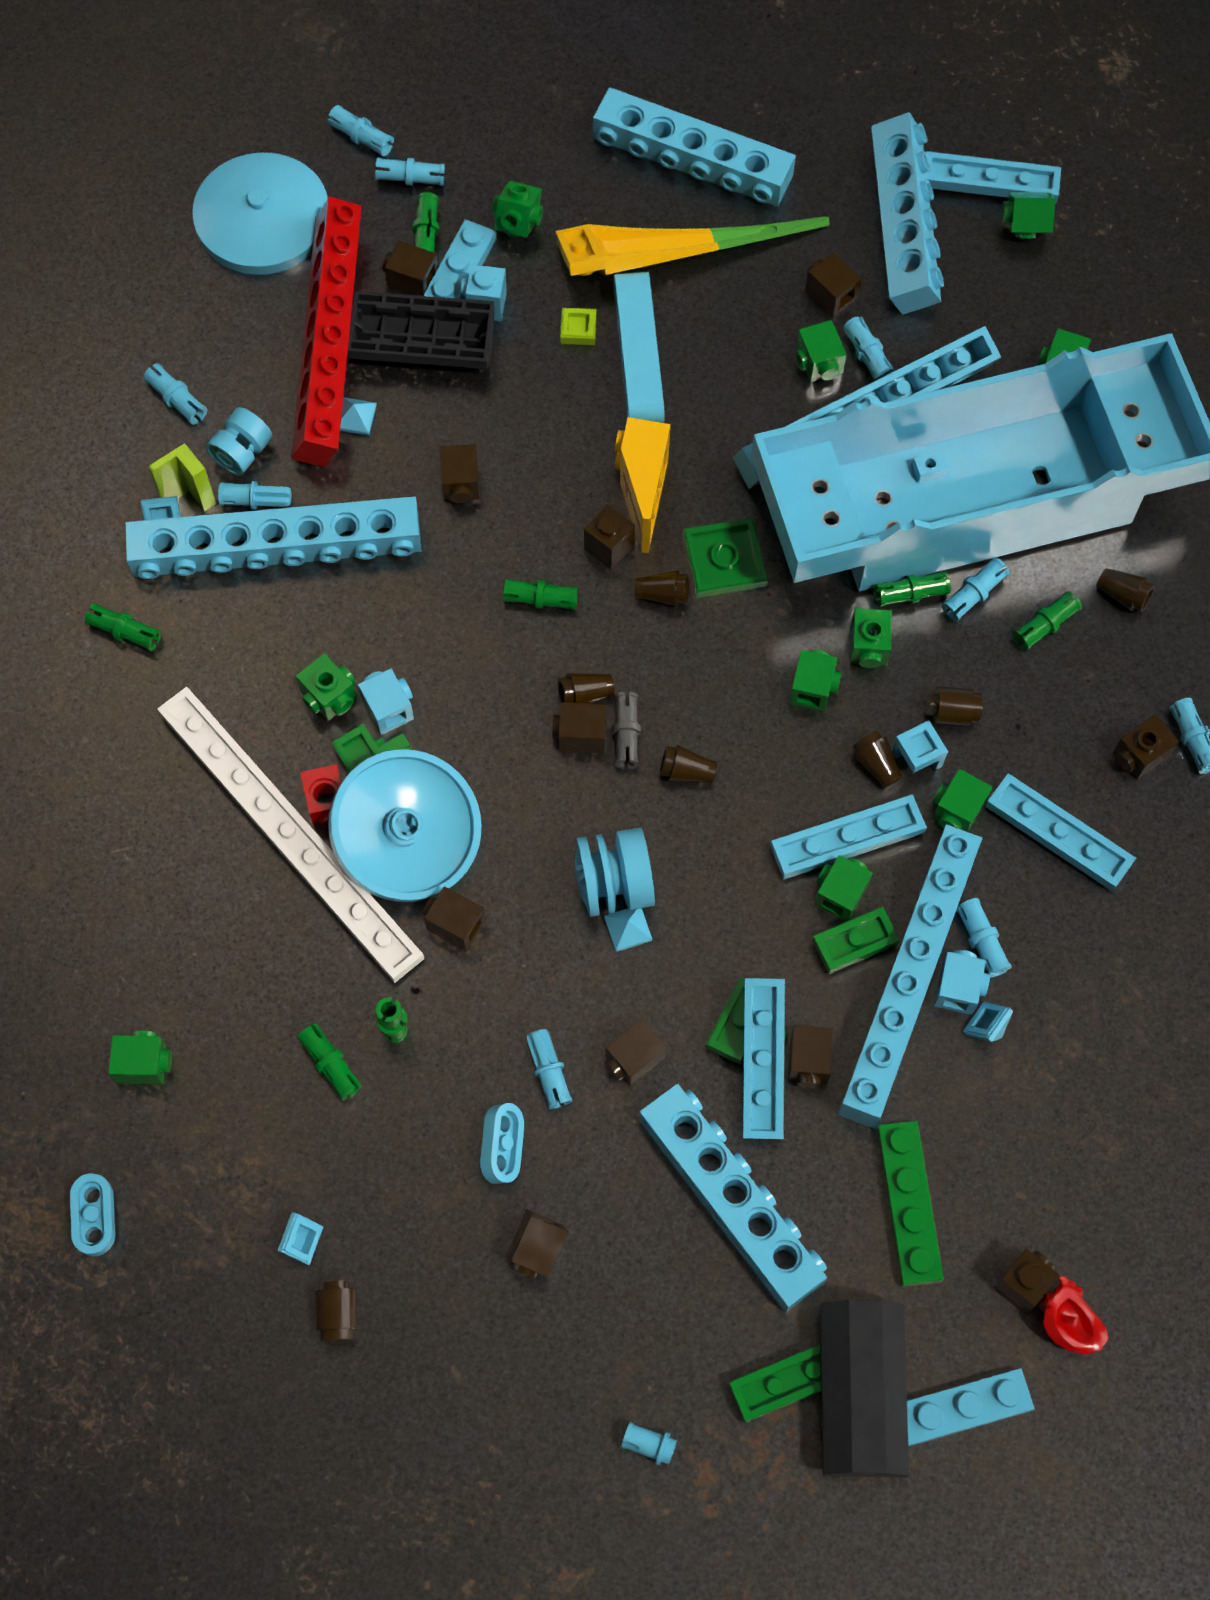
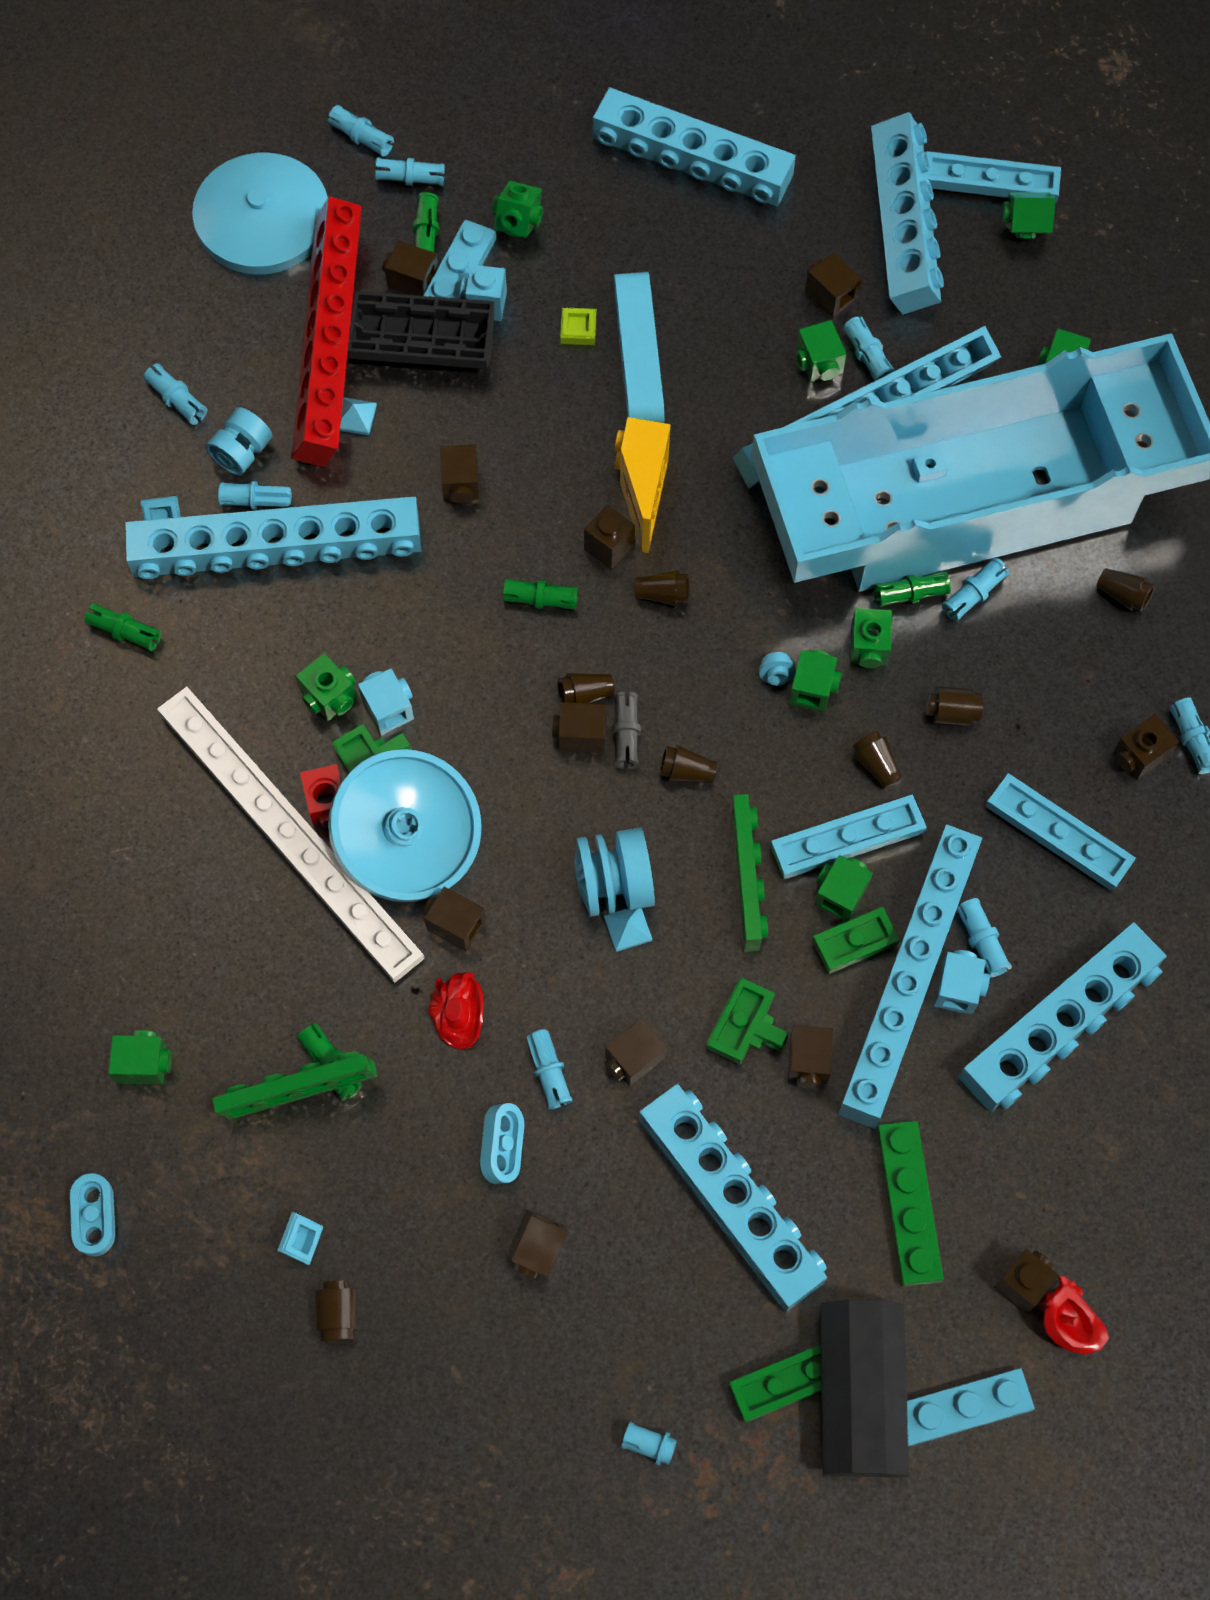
lime panel [149,443,216,511] -> none
green pin [376,997,408,1043] -> none
yellow plate [555,217,829,276] -> none
green tile [682,517,768,598] -> none
medium azure plate [743,978,785,1139] -> none
medium azure panel [892,721,948,773] -> none
green brick [932,769,993,832] -> none
medium azure slope [963,1002,1013,1042] -> none
green pin [1012,591,1082,651] -> none
none -> green plate [212,1052,378,1120]
none -> red hat [428,973,484,1050]
none -> green plate [731,794,768,952]
none -> medium azure plate [759,652,796,686]
none -> medium azure brick [958,922,1167,1113]

